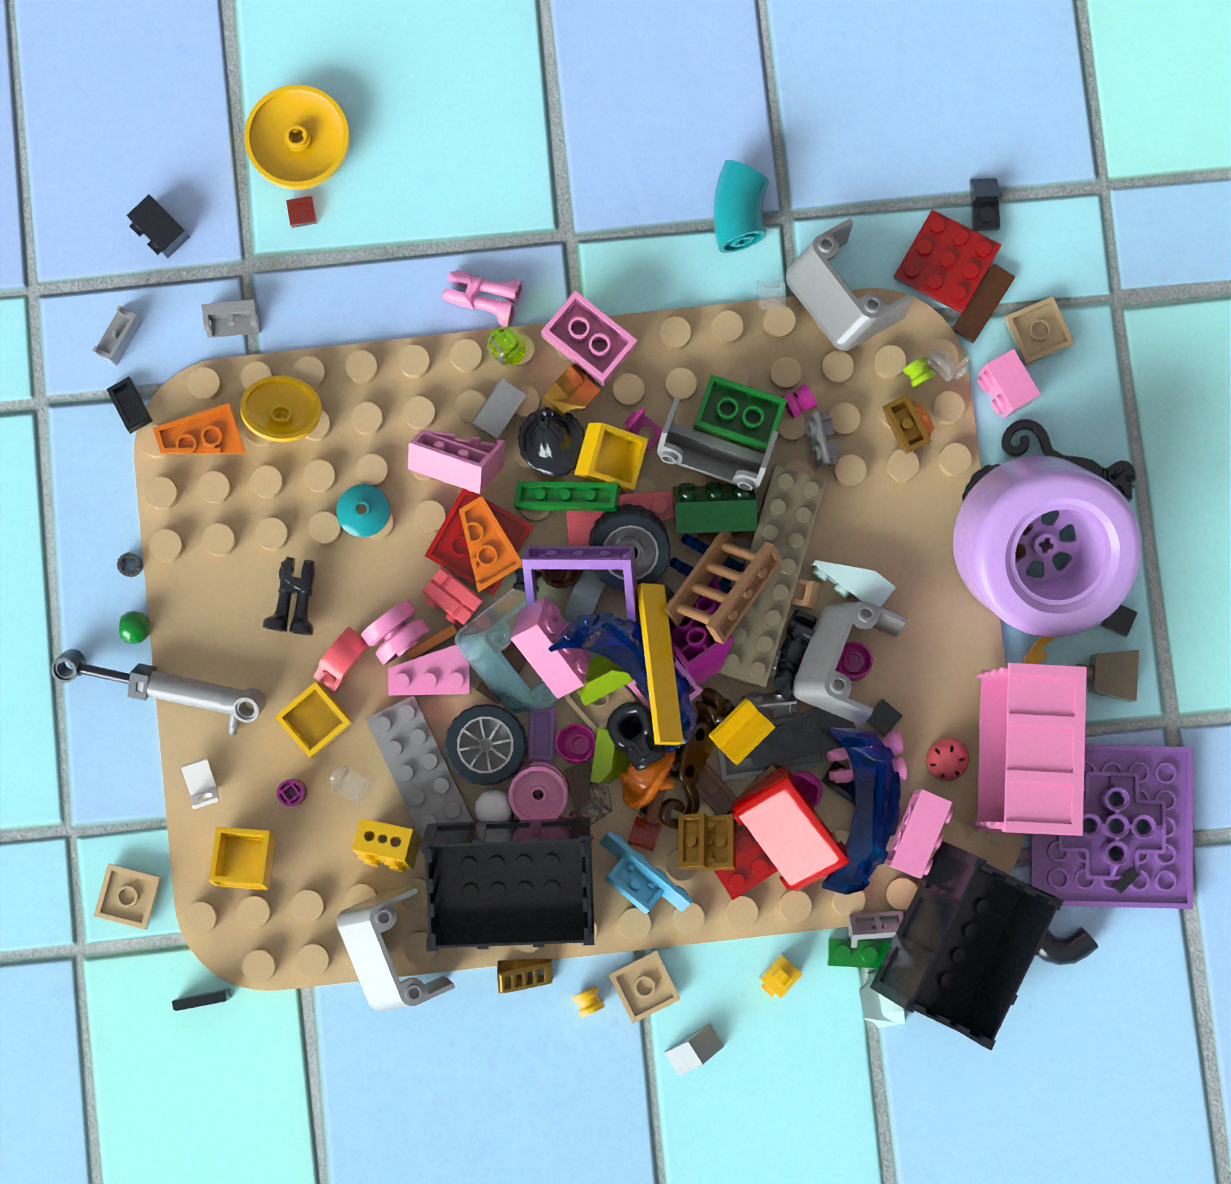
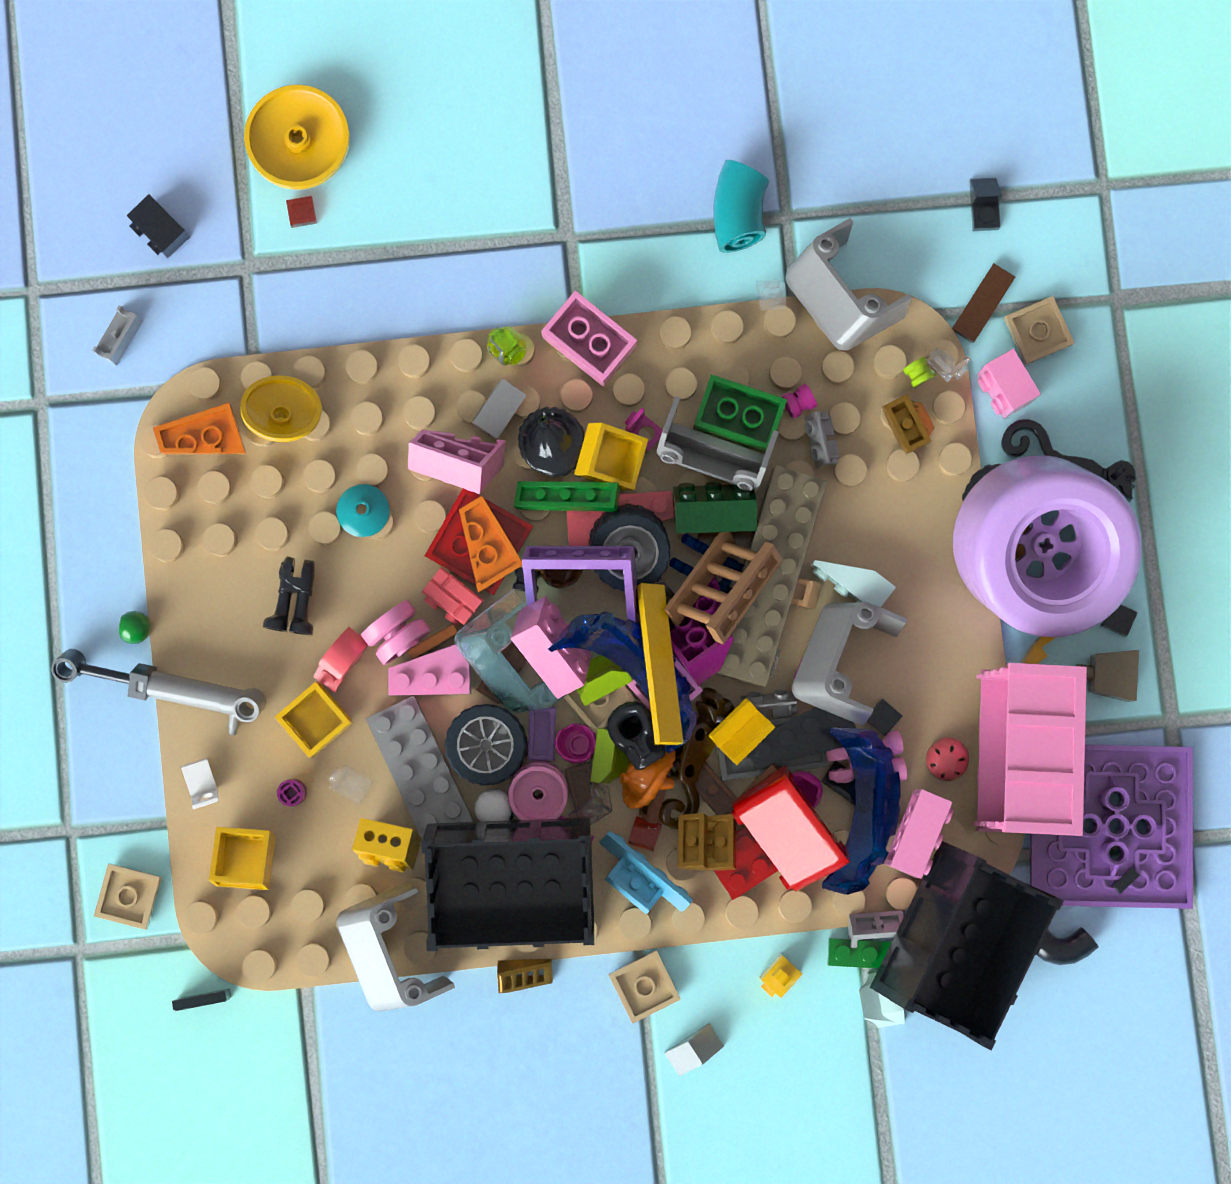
black tile [106,377,153,434] -> none
dark grey bush [116,552,143,577] -> none
light grey hinge [201,299,260,338] -> none
bright pink piece [442,270,523,328] -> none
pearl gold slope [542,363,601,417] -> none
light aqua slope [563,569,606,625] -> none
yellow wheel [572,986,605,1017] -> none
black piece [773,610,817,701] -> none
dark pink hair [835,641,873,682] -> none
red plate [894,209,1002,314] -> none

